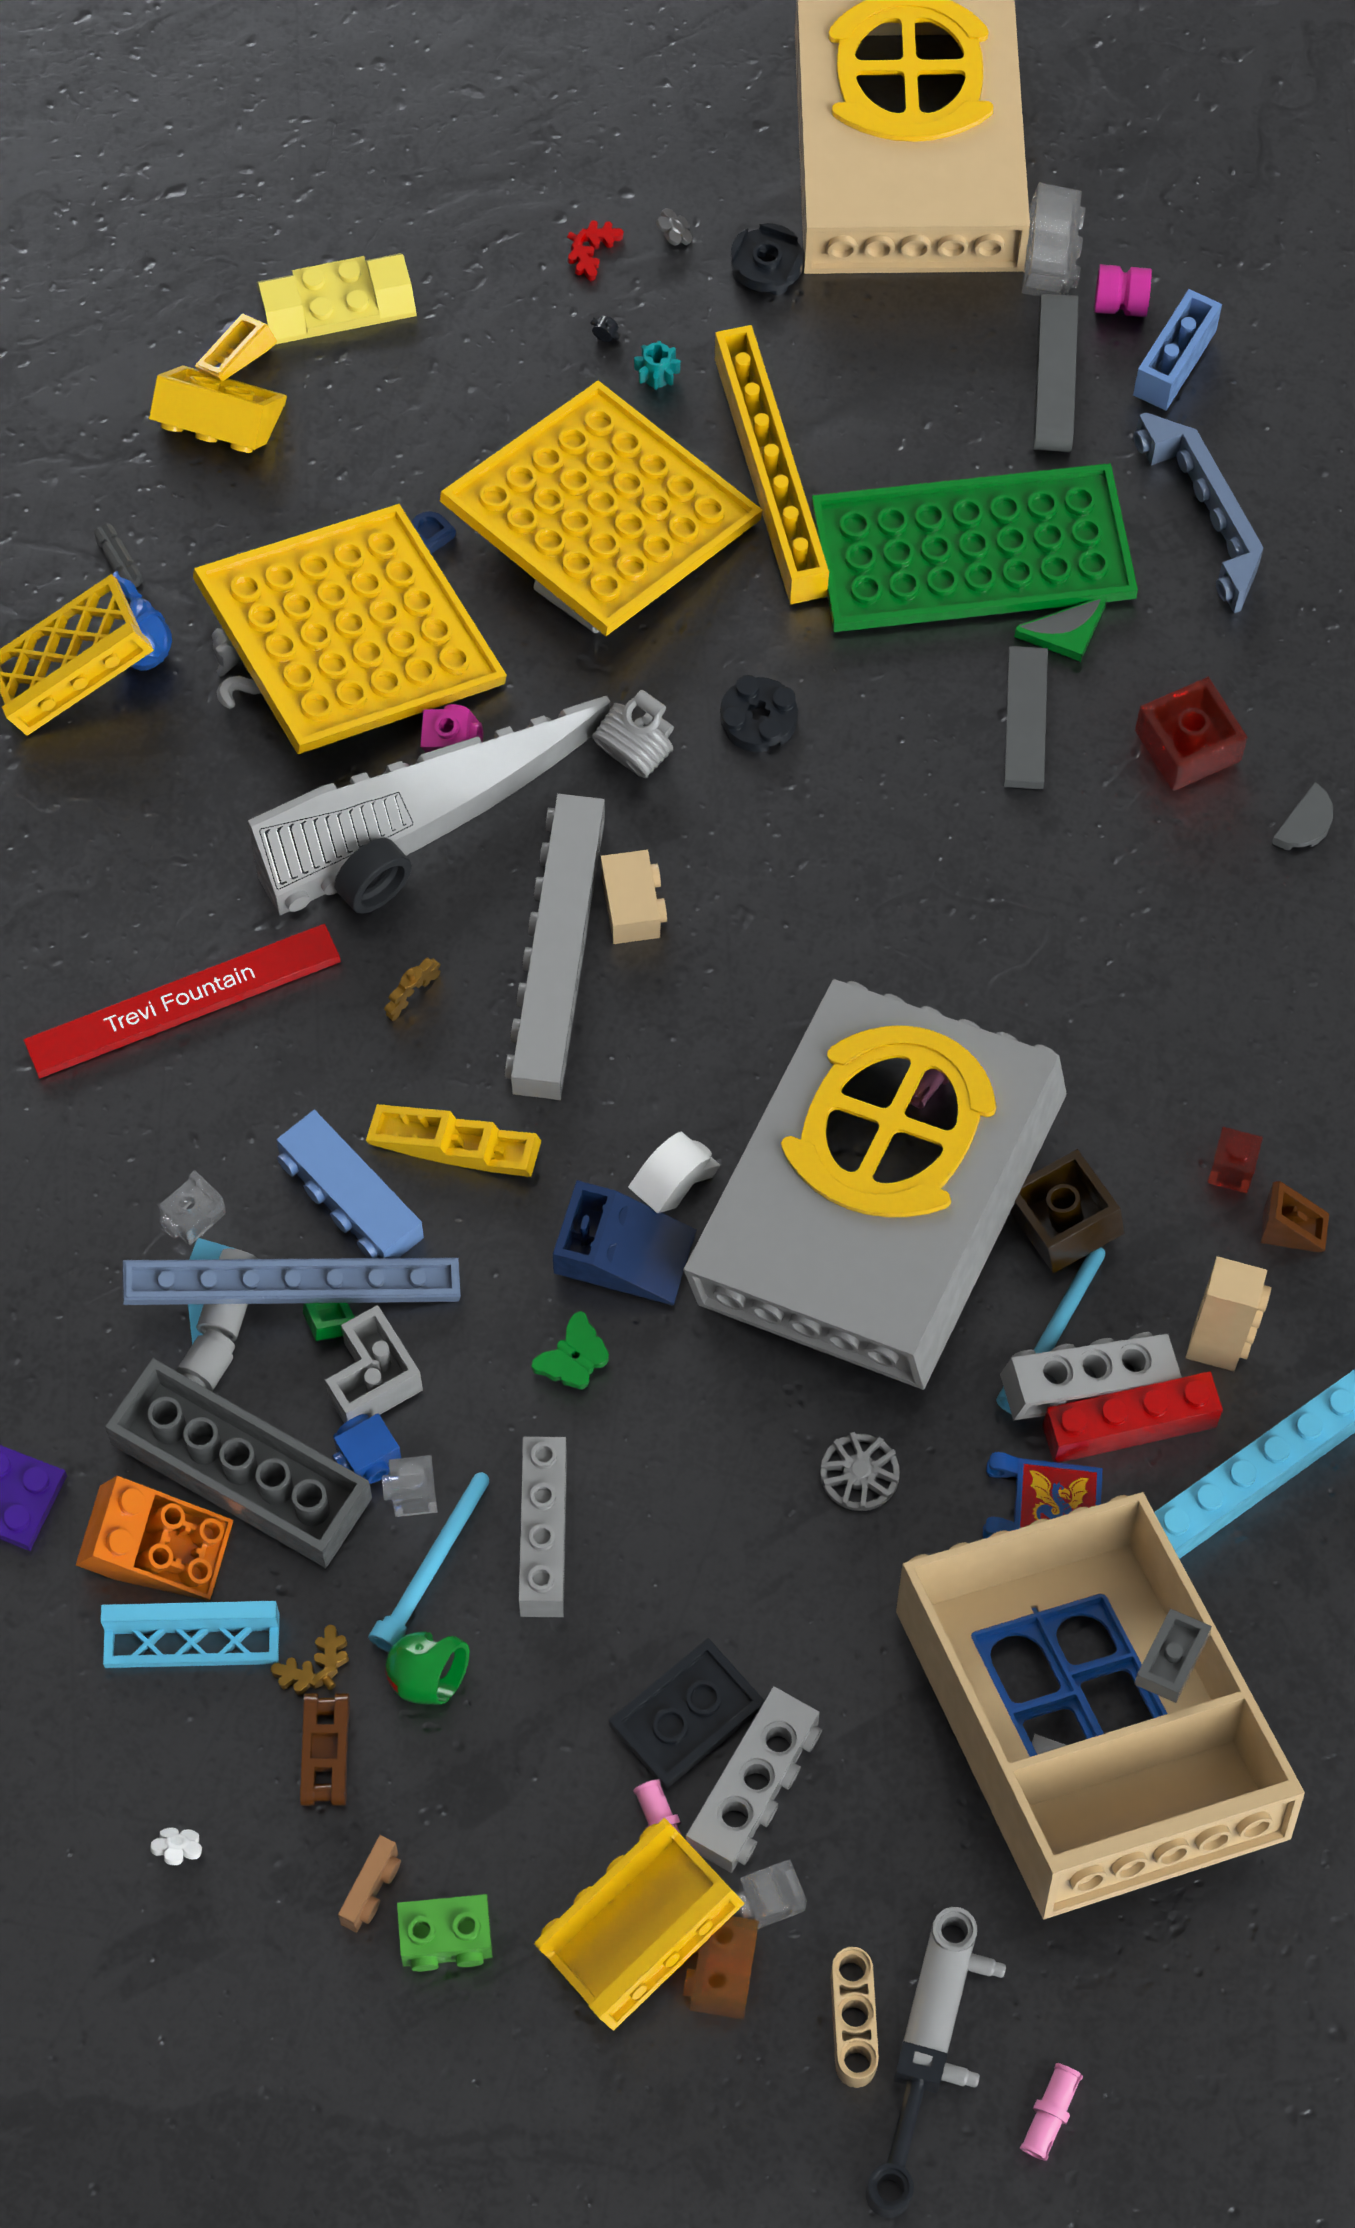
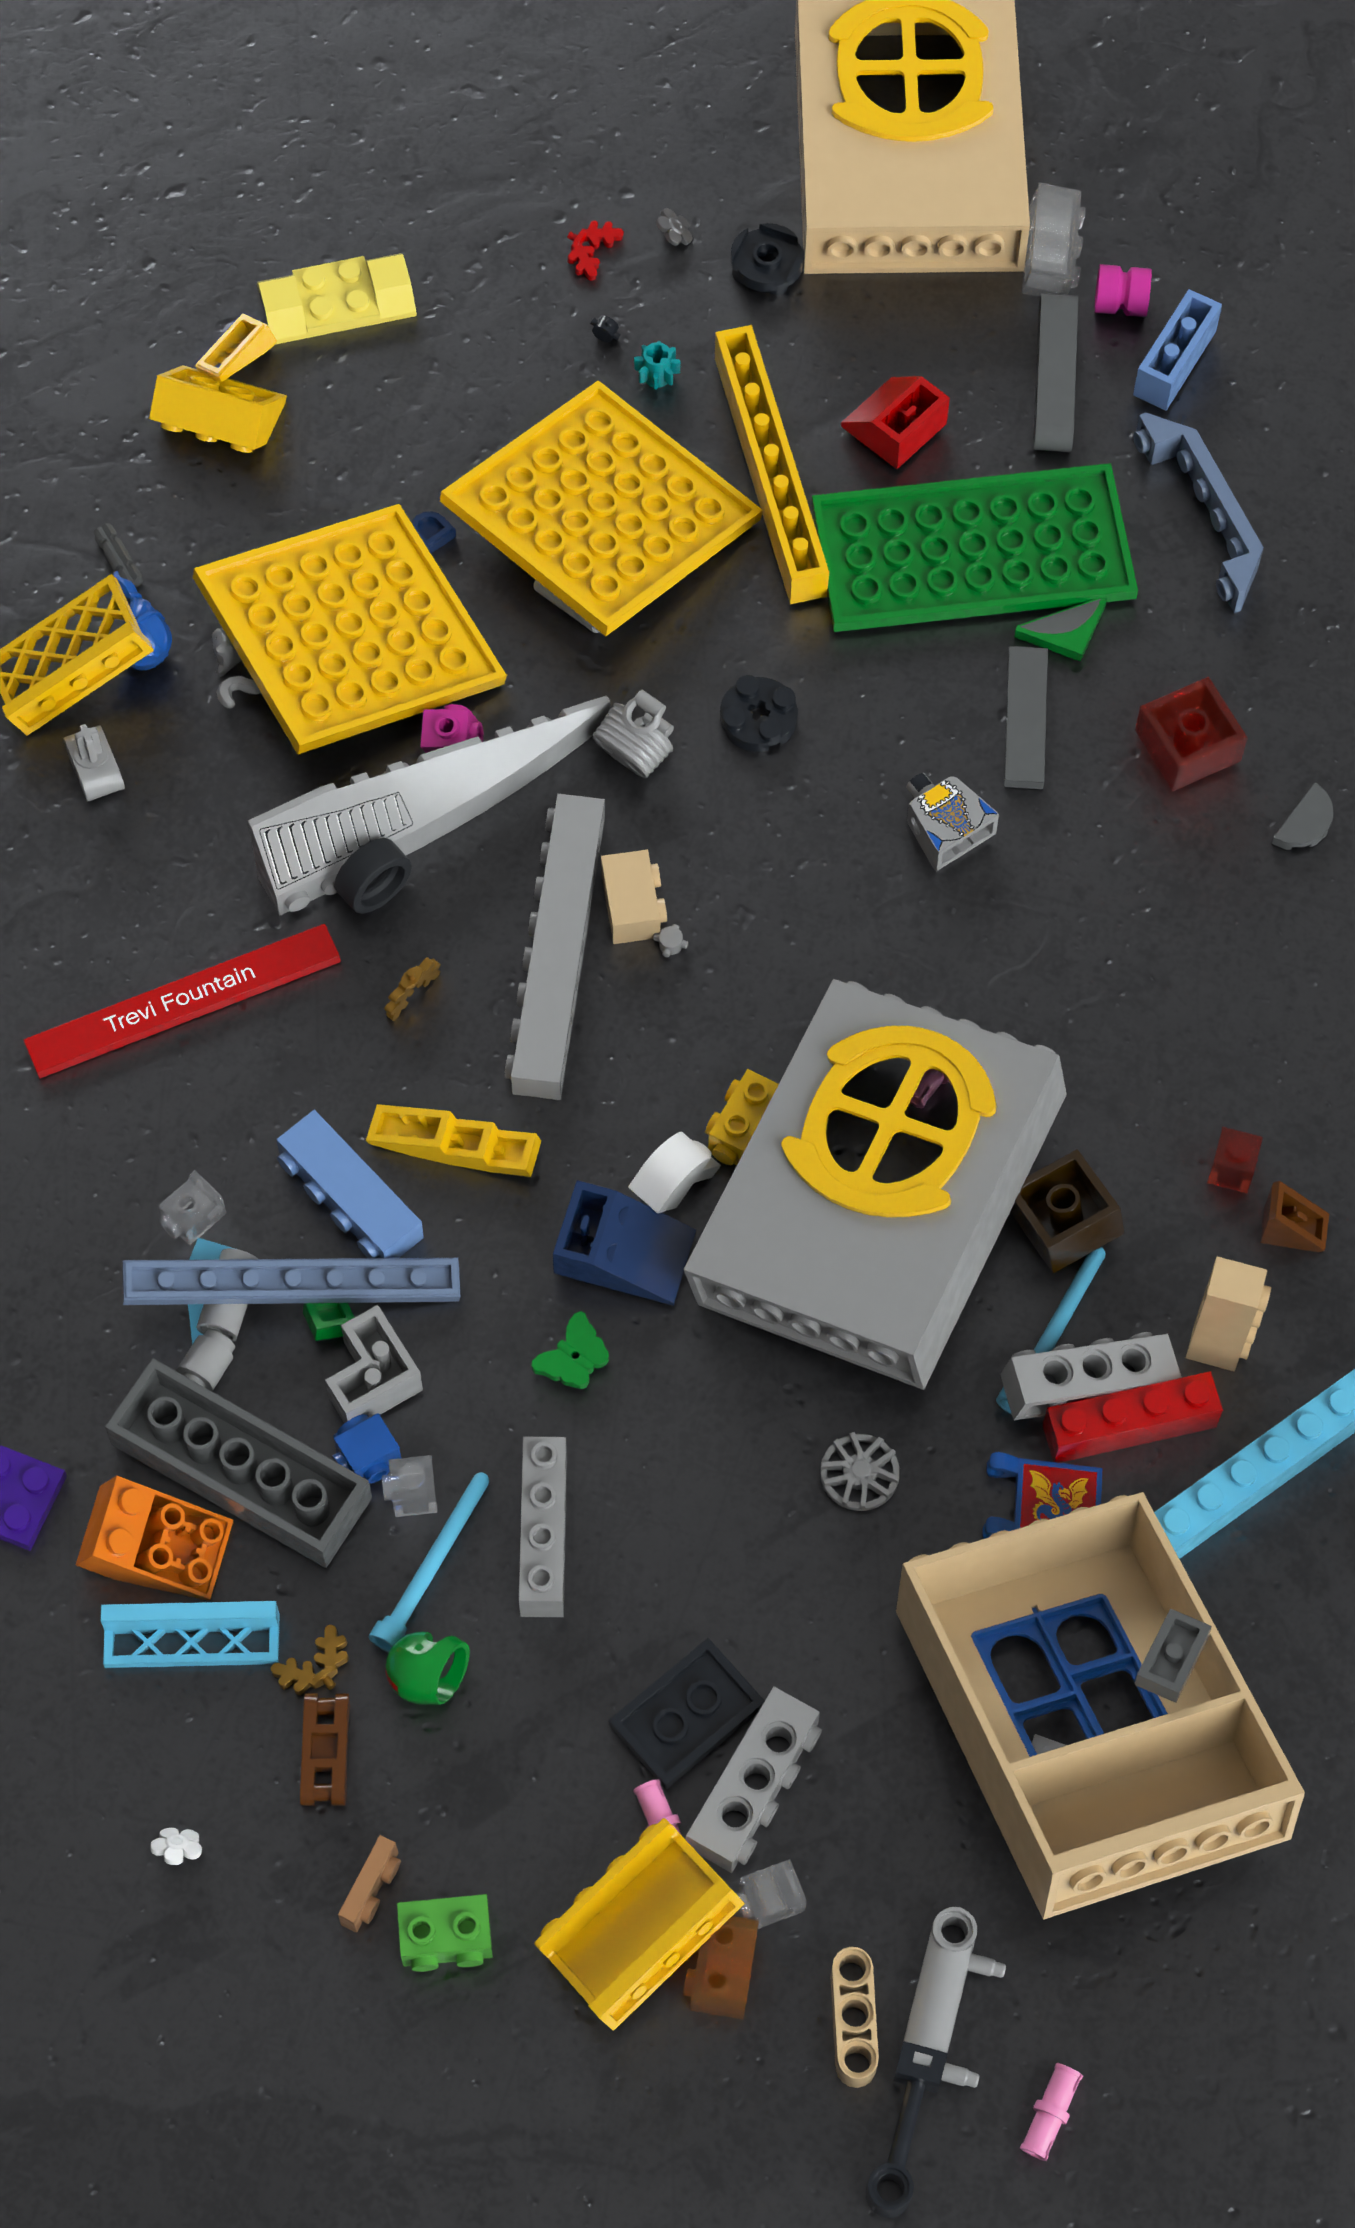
none -> light grey beam [63,724,125,802]
none -> light grey piece [653,924,688,957]
none -> yellow brick [705,1069,779,1165]
none -> red slope [841,376,950,469]
none -> light grey torso [906,773,999,872]

